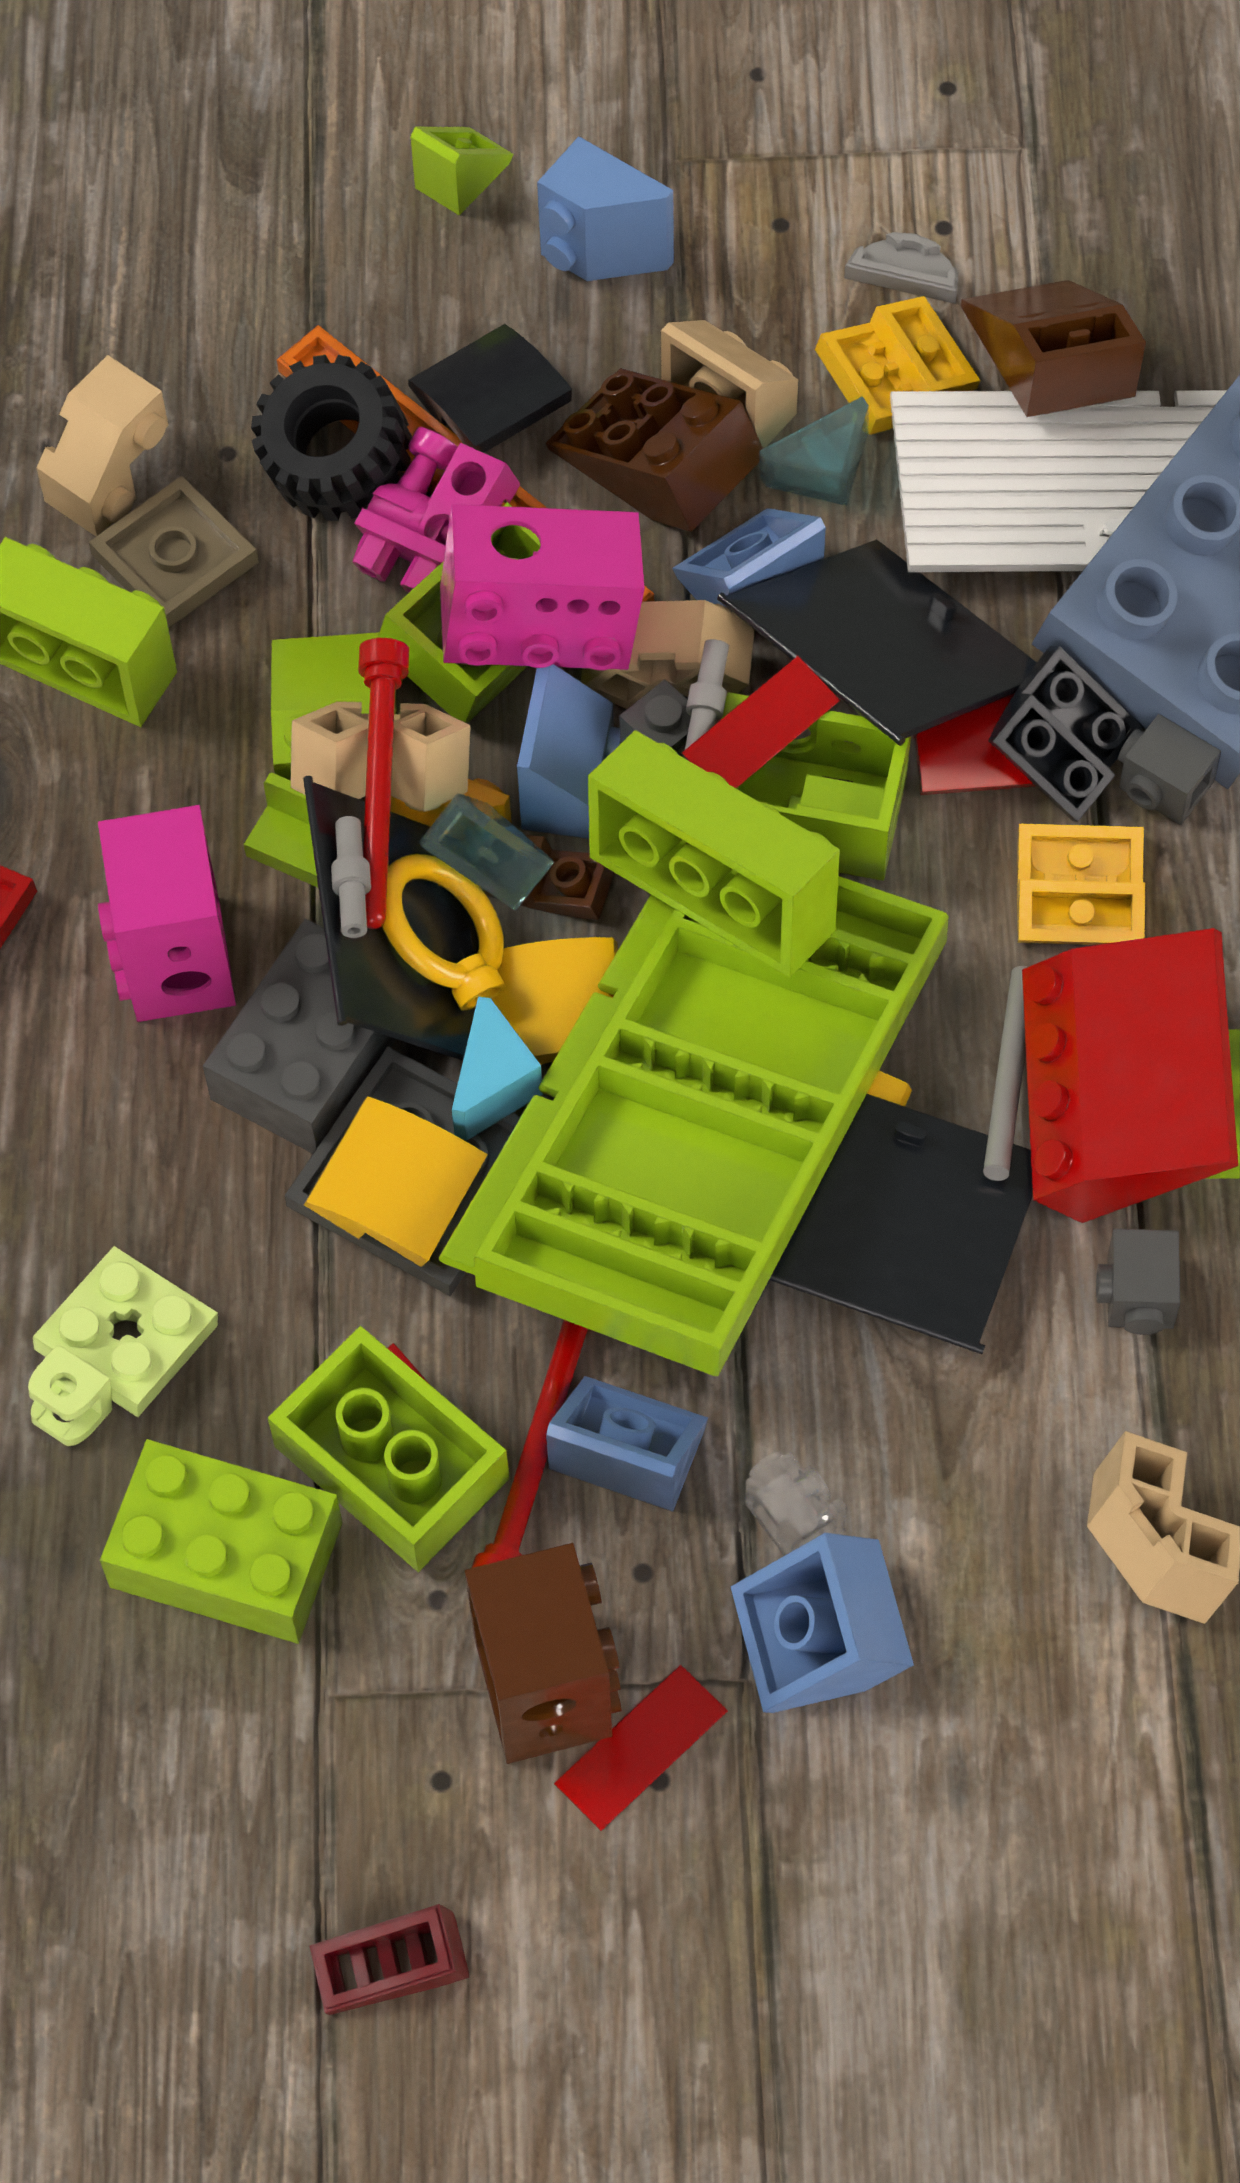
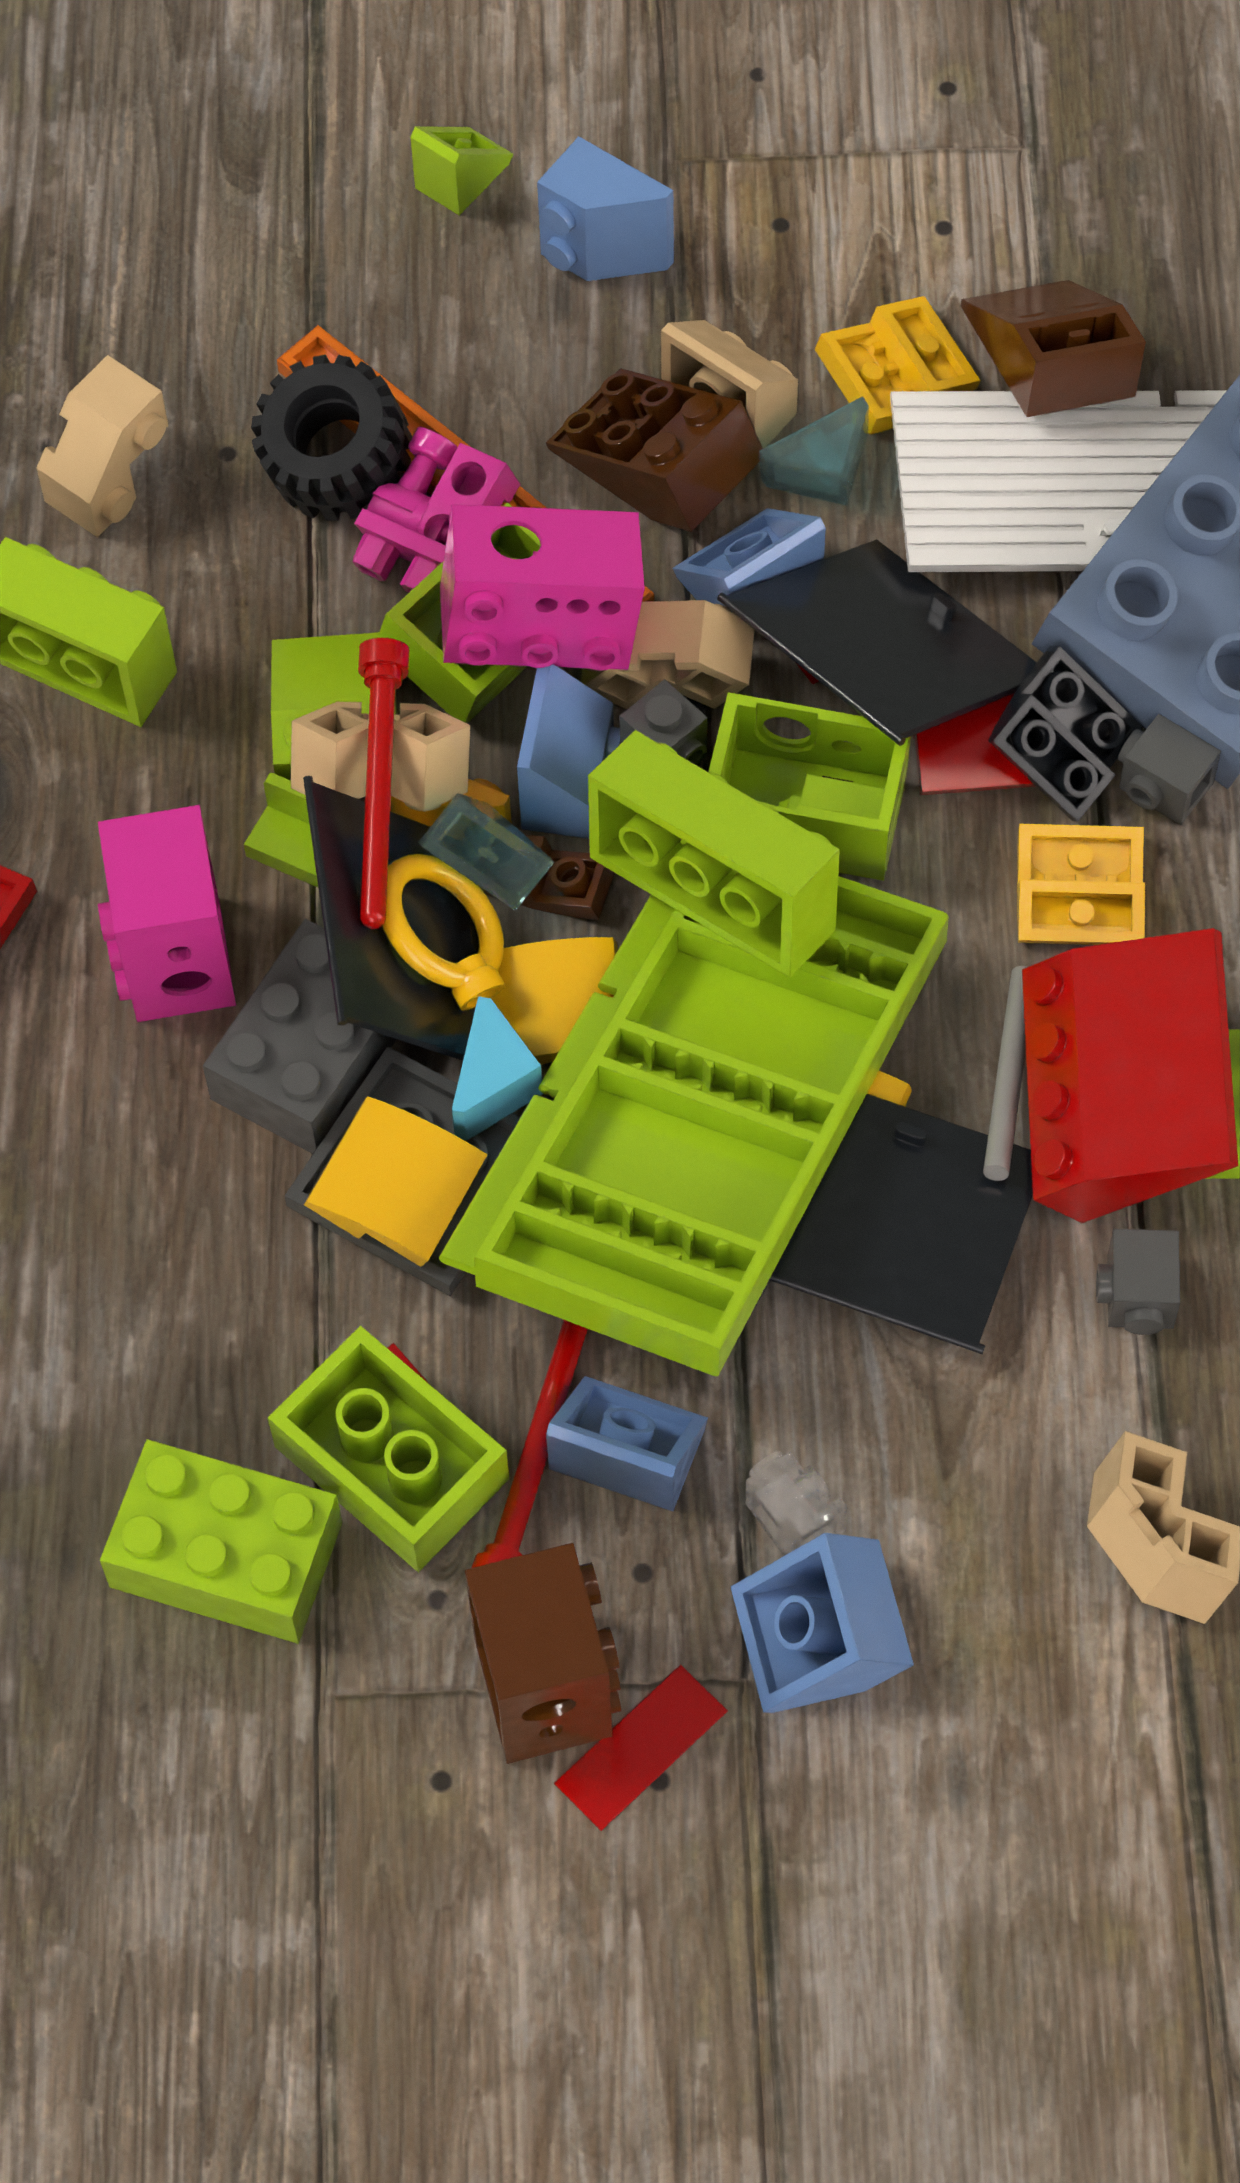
yellowish green plate [28,1246,218,1446] -> none
dark tan plate [89,475,259,628] -> none
dark red slope [309,1904,469,2015] -> none
light grey bar [331,816,371,938] -> none
black slope [408,324,572,453] -> none
red sticker [682,656,840,788] -> none
light grey bar [683,639,729,760] -> none
light grey tile [844,232,958,304] -> none

